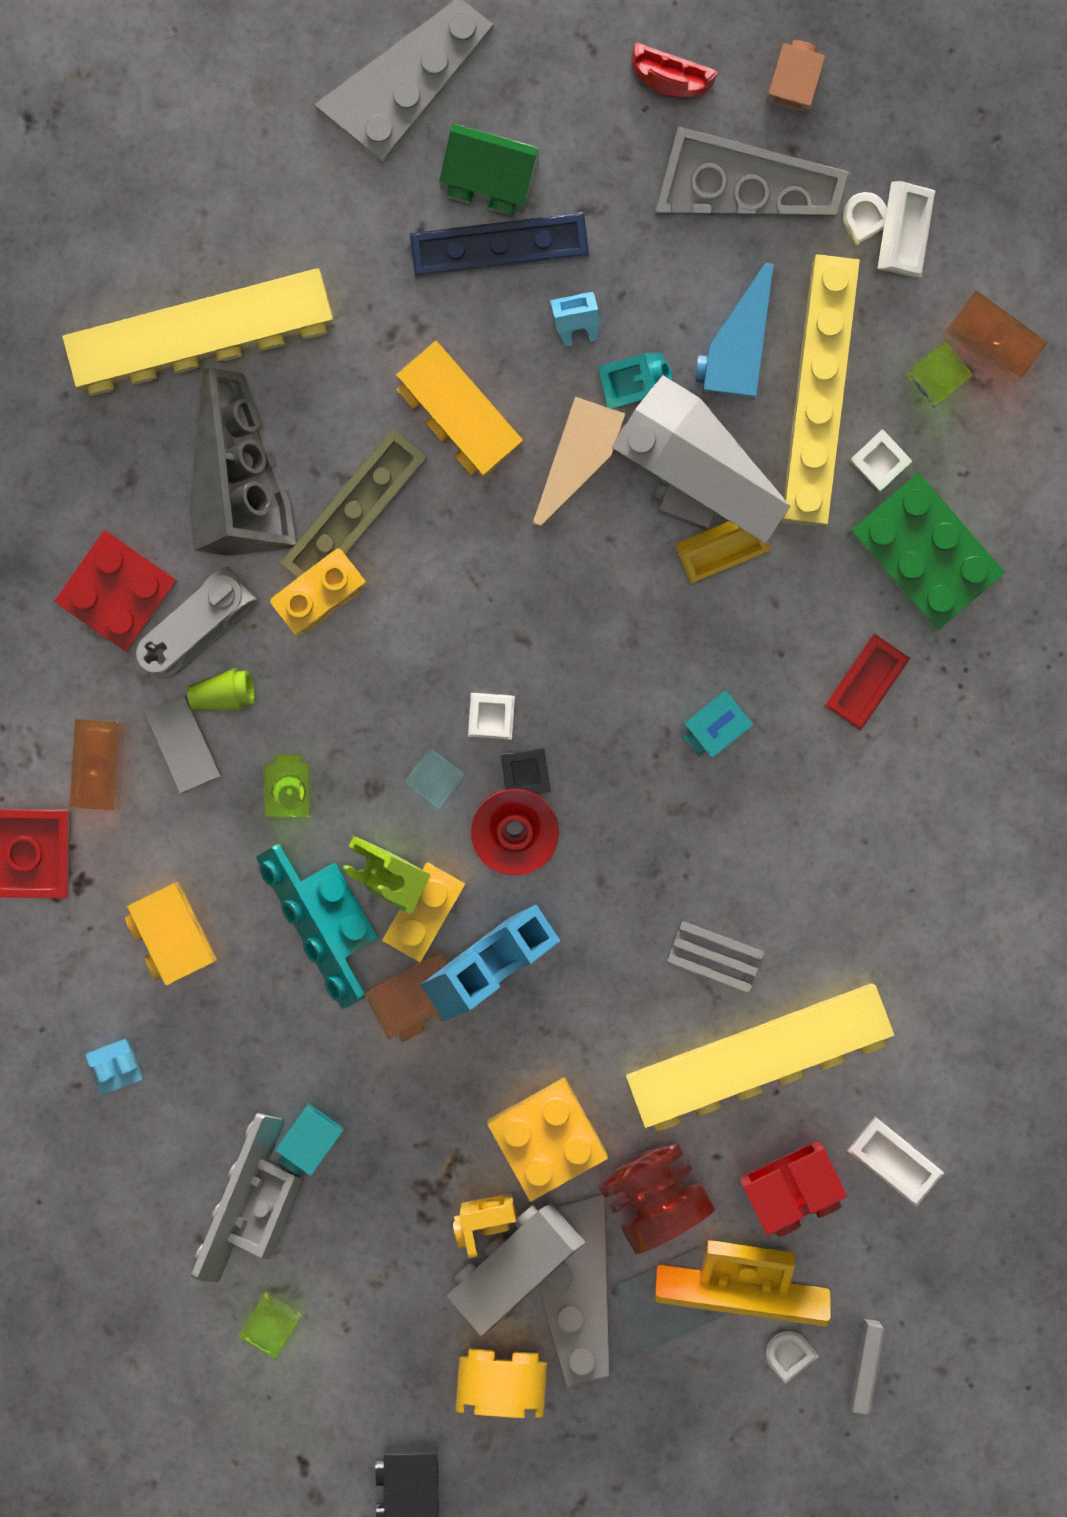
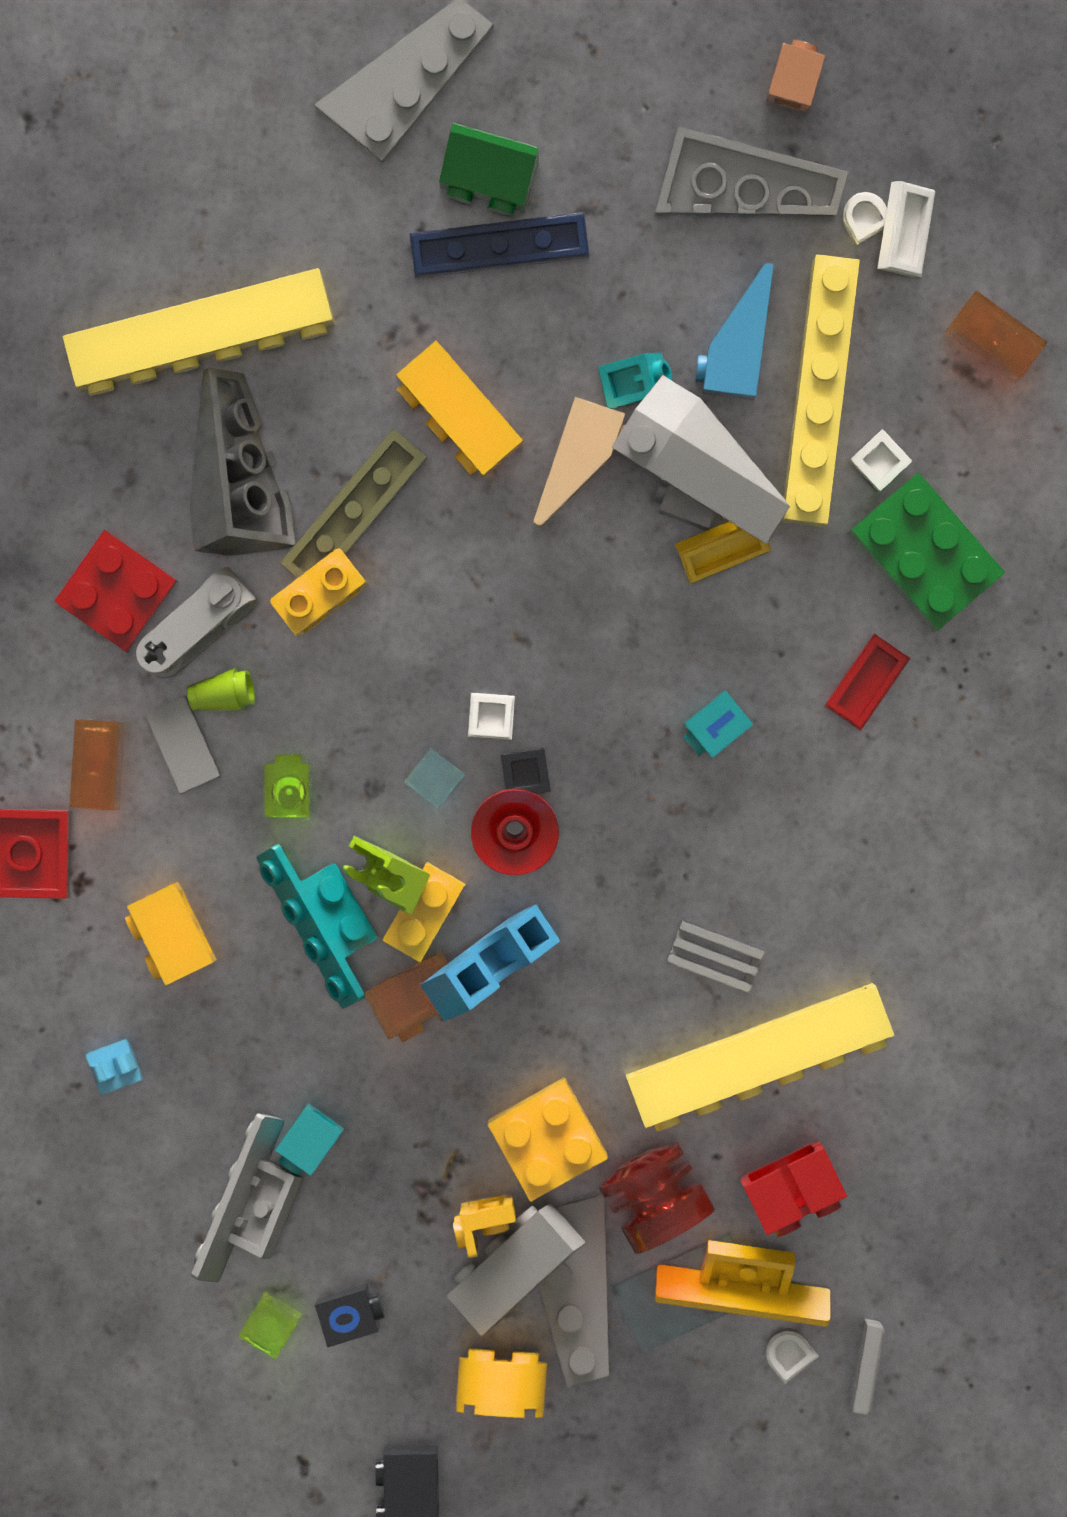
medium azure tile [550,292,601,346] -> none
red plate [631,43,718,97] -> none
white tile [847,1116,944,1207] -> none
clear neon green brick [906,341,973,408] -> none
none -> black brick [315,1284,385,1348]

